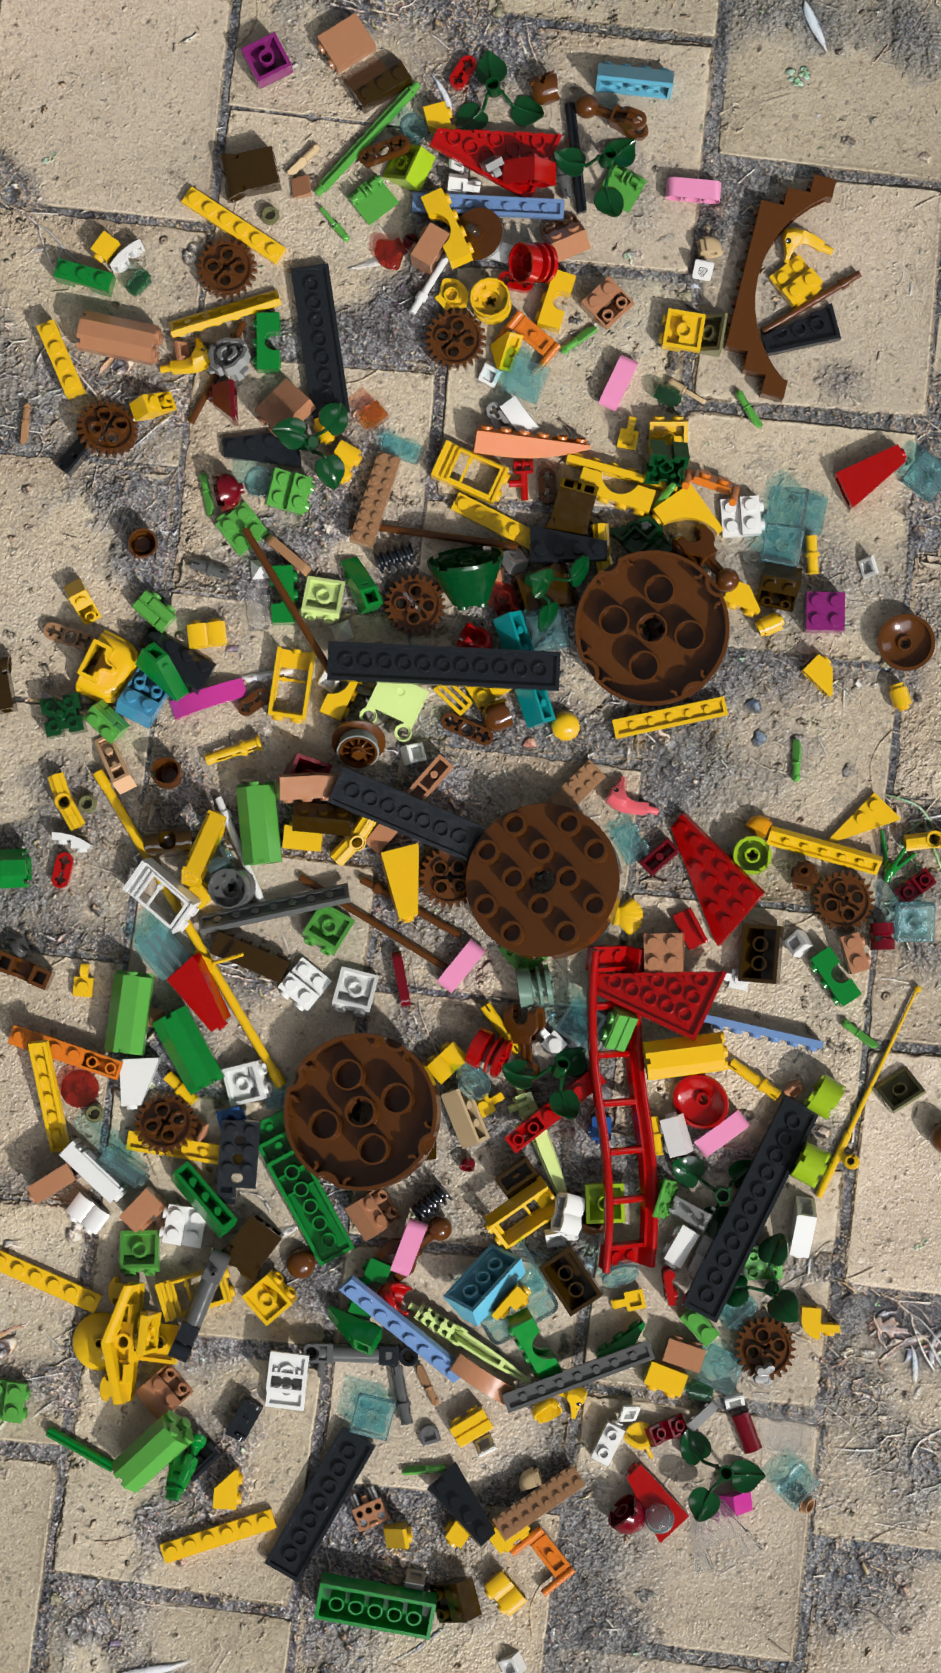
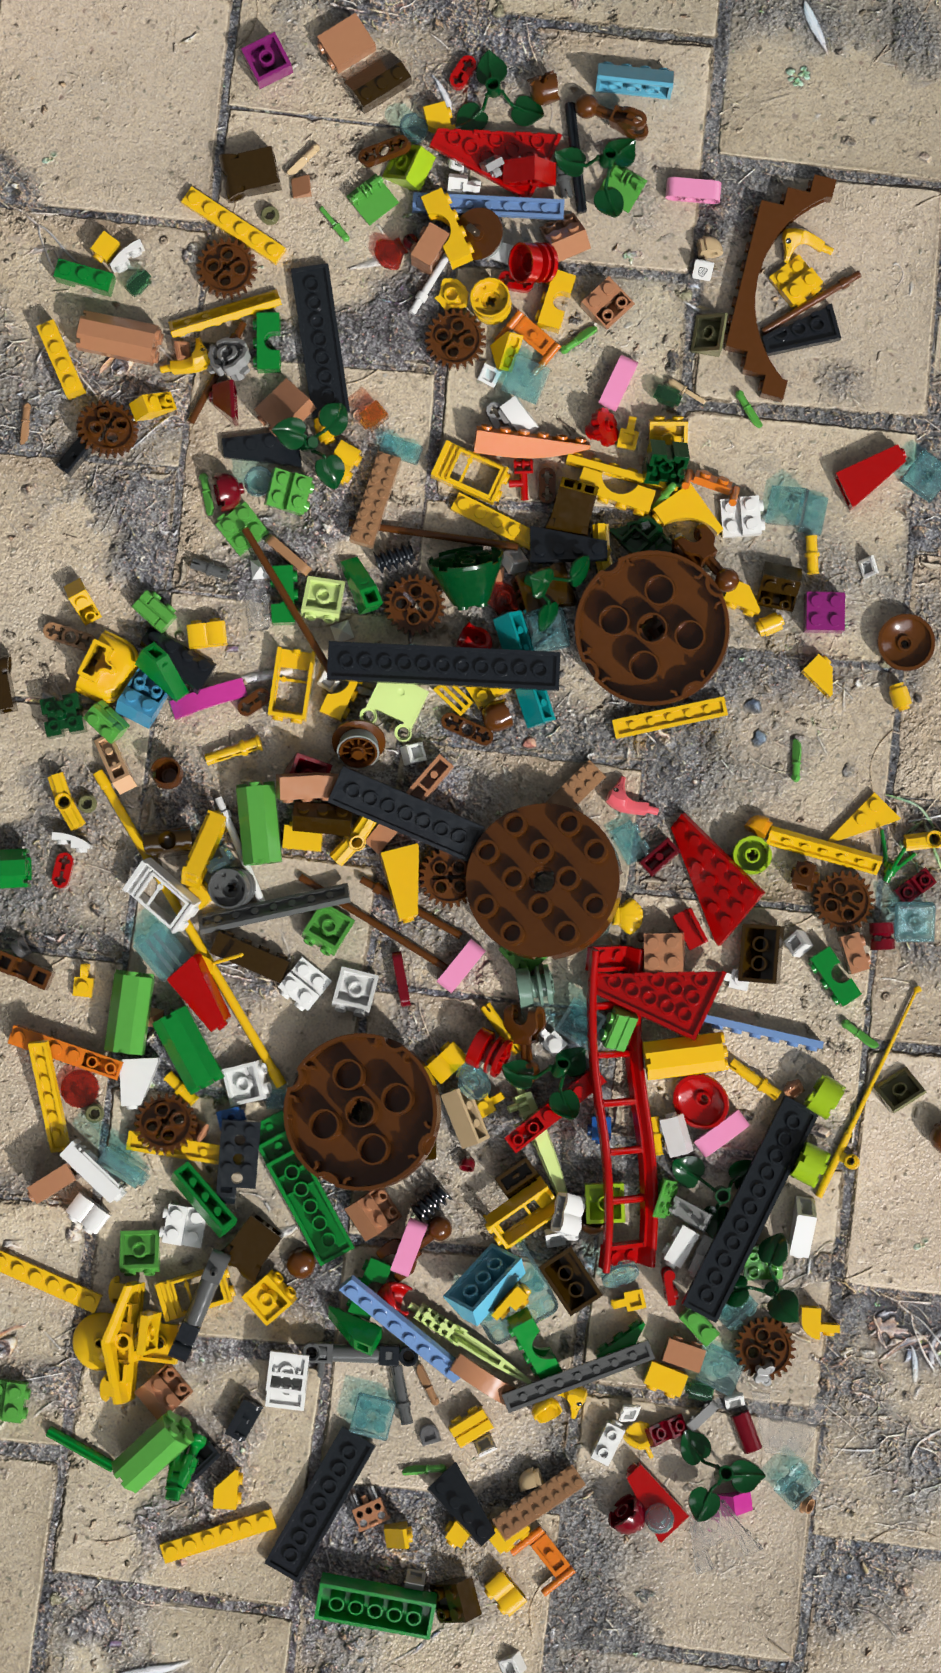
nougat brick [119,1185,167,1233] -> none
reddish brown helmet [127,528,158,560] -> none
bright green piece [313,81,421,197] -> none
yellow hair [550,711,580,741] -> none
yellow plate [658,308,706,353] -> none
clear light blue brick [760,523,805,567] -> none
none -> red plant [585,407,619,447]

